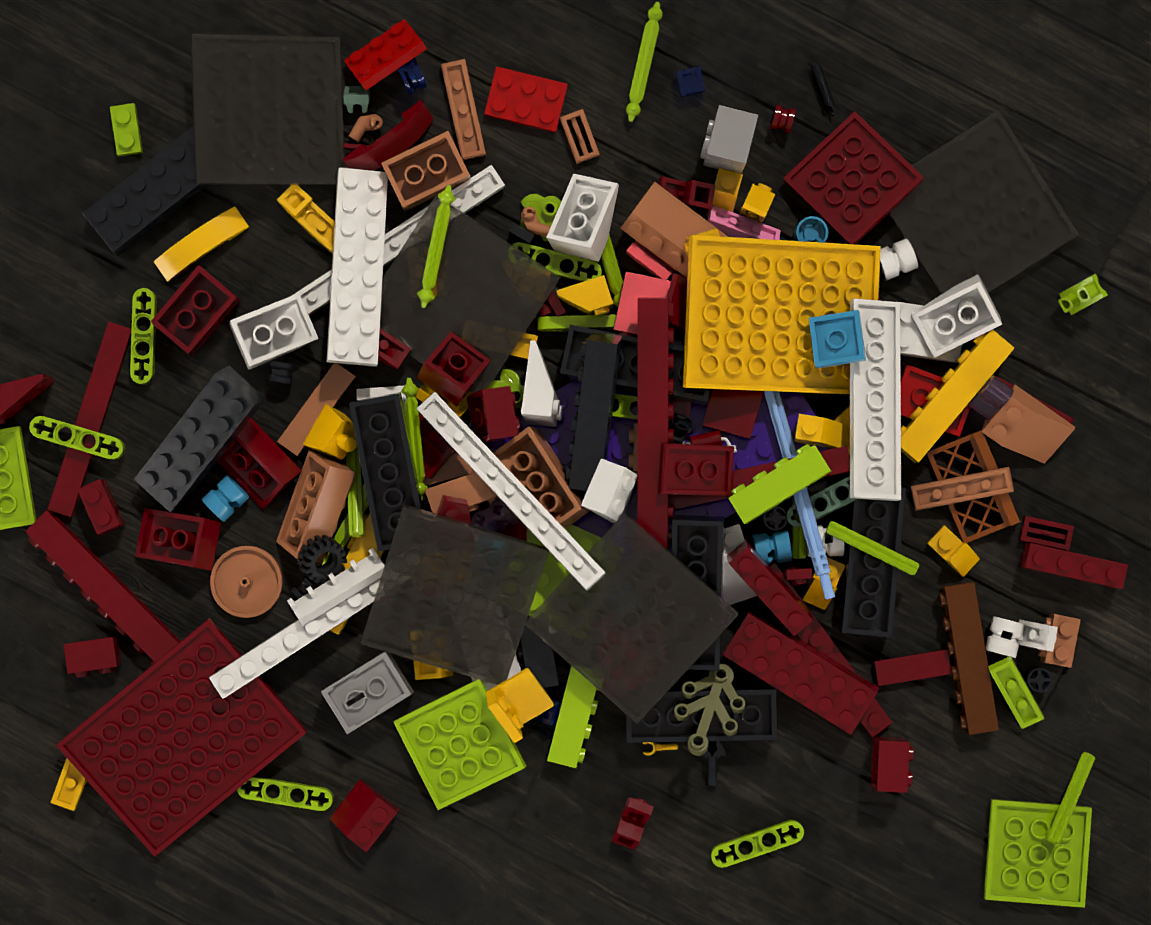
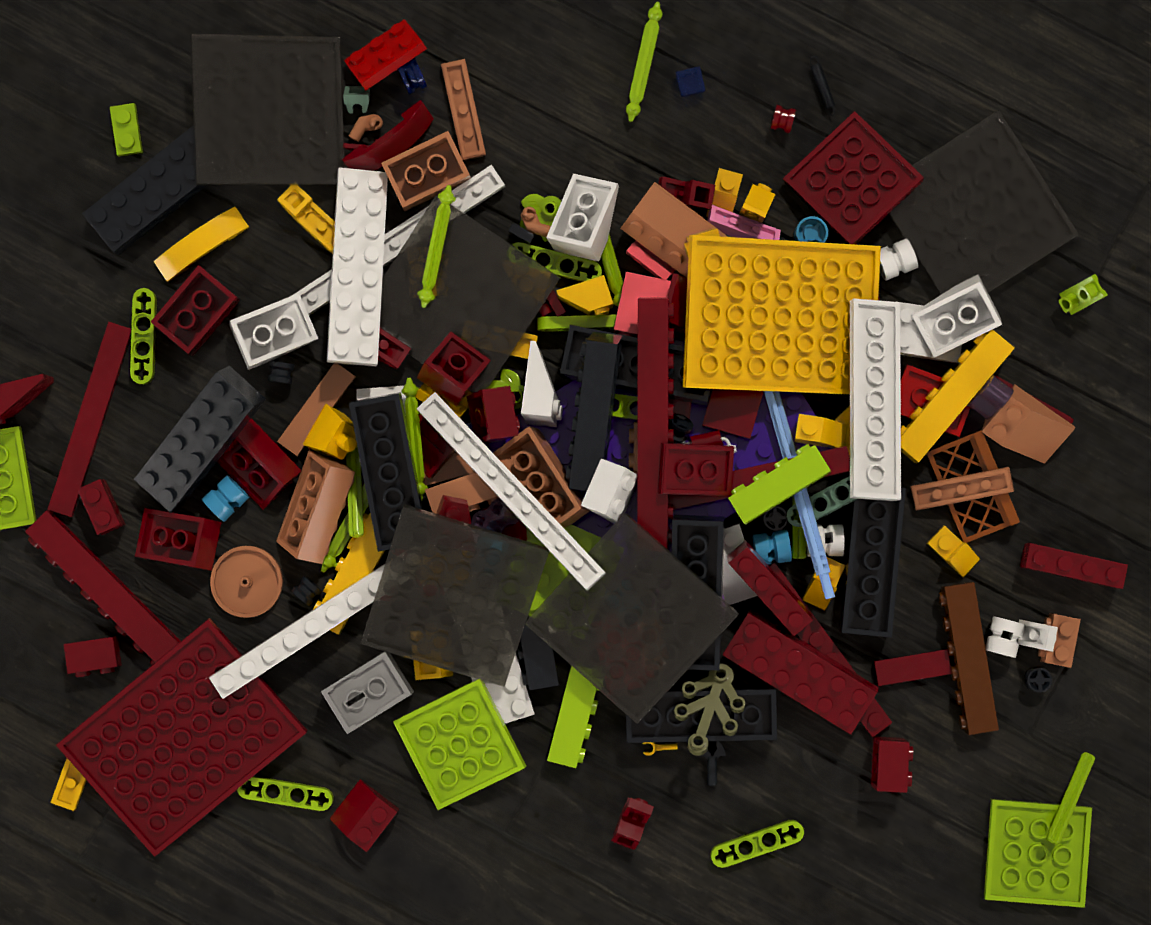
lime beam [29,416,125,460] -> none
white hinge [287,548,388,626] -> none
black tyre [298,535,347,584] -> none
red plate [484,66,568,133] -> none
yellow bracket [486,668,554,743] -> none
plate [533,698,562,726] -> none
nougat tile [560,109,600,164] -> none
light grey piece [700,105,758,174] -> none
dark red plate [784,566,812,586] -> none
dark azure plate [809,310,866,369] -> none
lime axle [826,521,919,575] -> none
lime plate [988,656,1044,729] -> none
dark red tile [1019,516,1074,550] -> none

